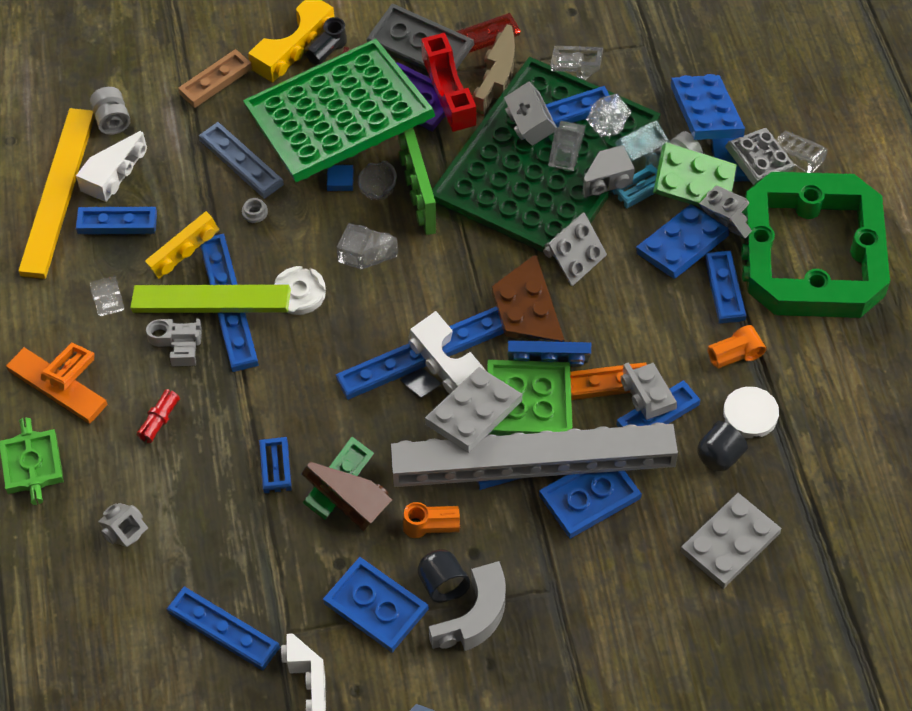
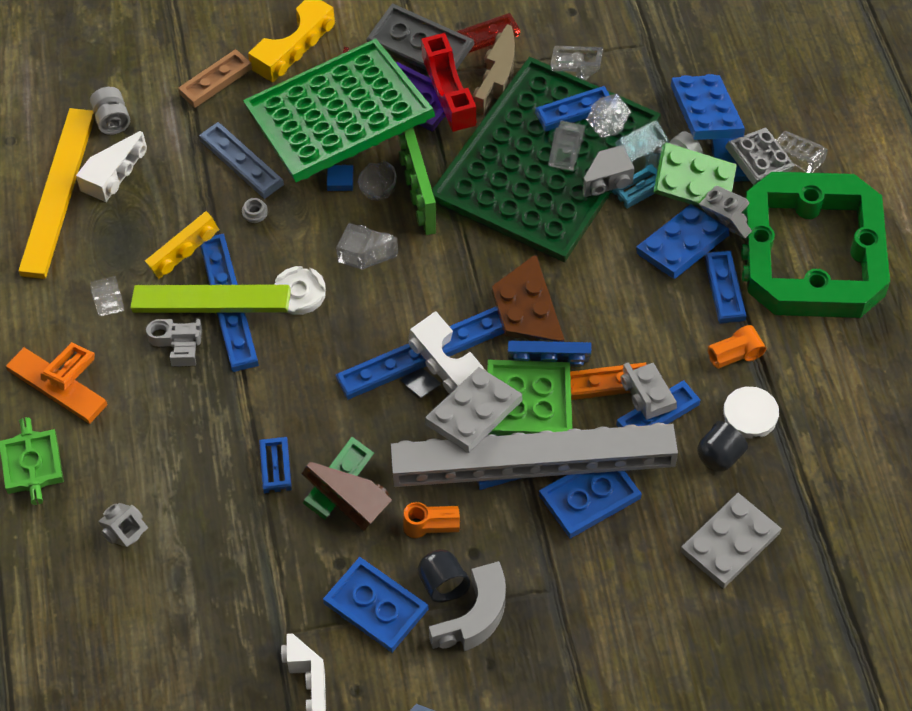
blue plate [76,207,157,234] -> none
red pin [136,389,180,443] -> none
blue tile [167,586,280,671] -> none
black piece [303,17,347,65] -> none
light grey brick [504,82,558,146] -> none
light grey hinge [543,212,607,286] -> none

